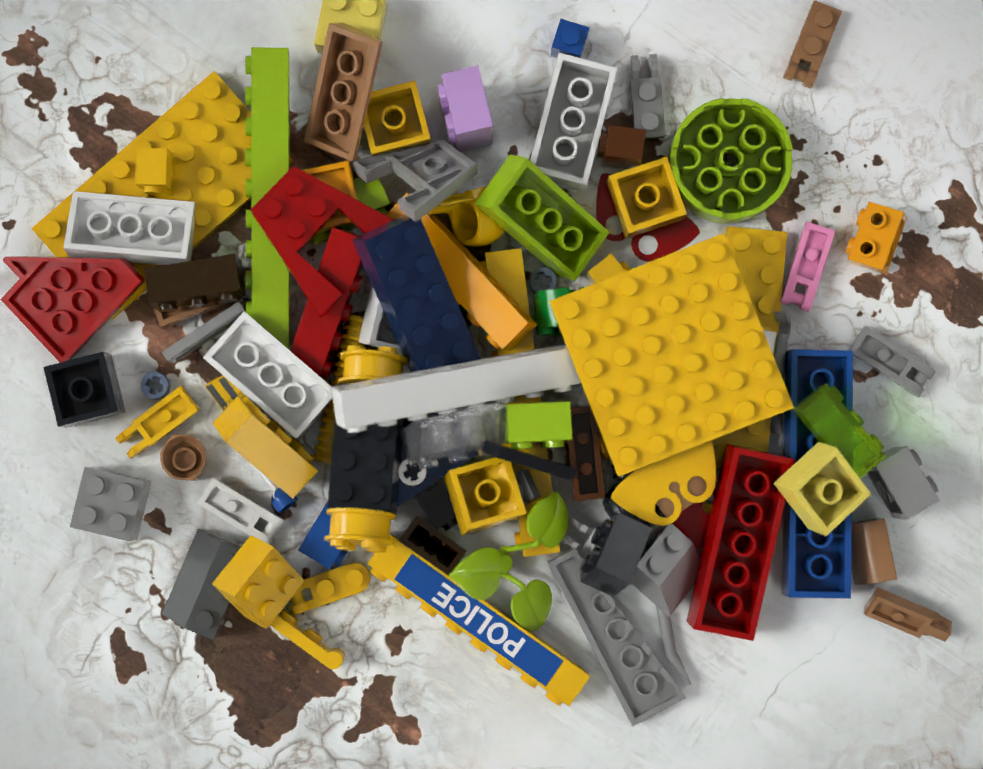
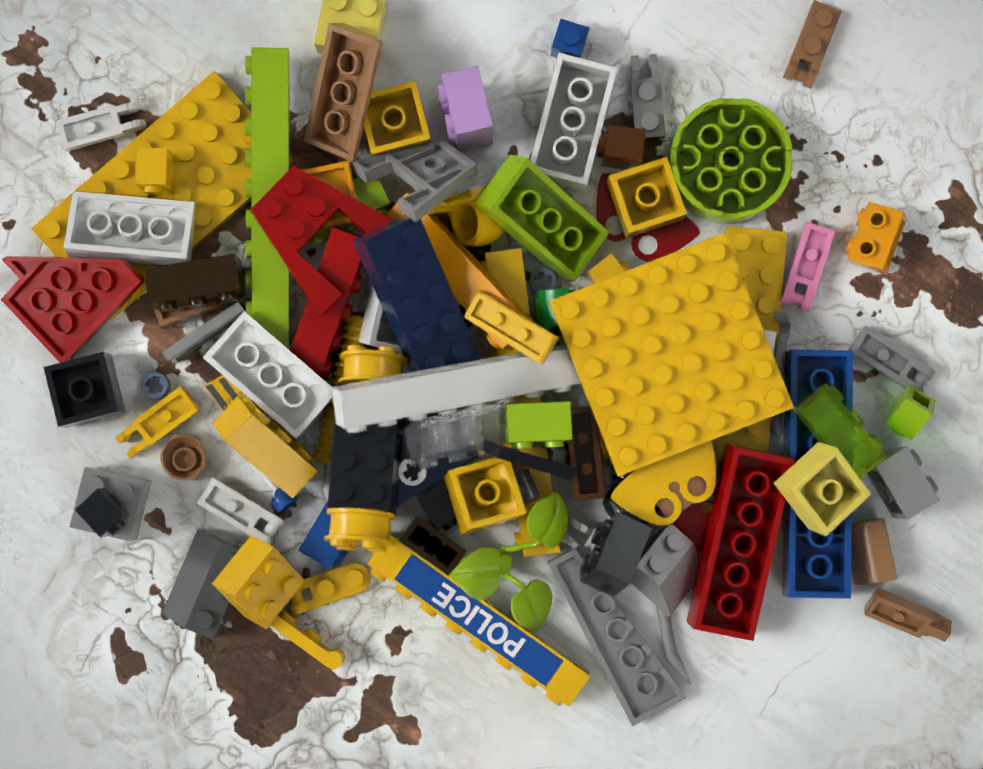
none -> white hinge [56,101,147,152]
none -> black brick [75,488,130,538]
none -> yellow tile [464,290,559,364]
none -> lime brick [886,384,936,440]

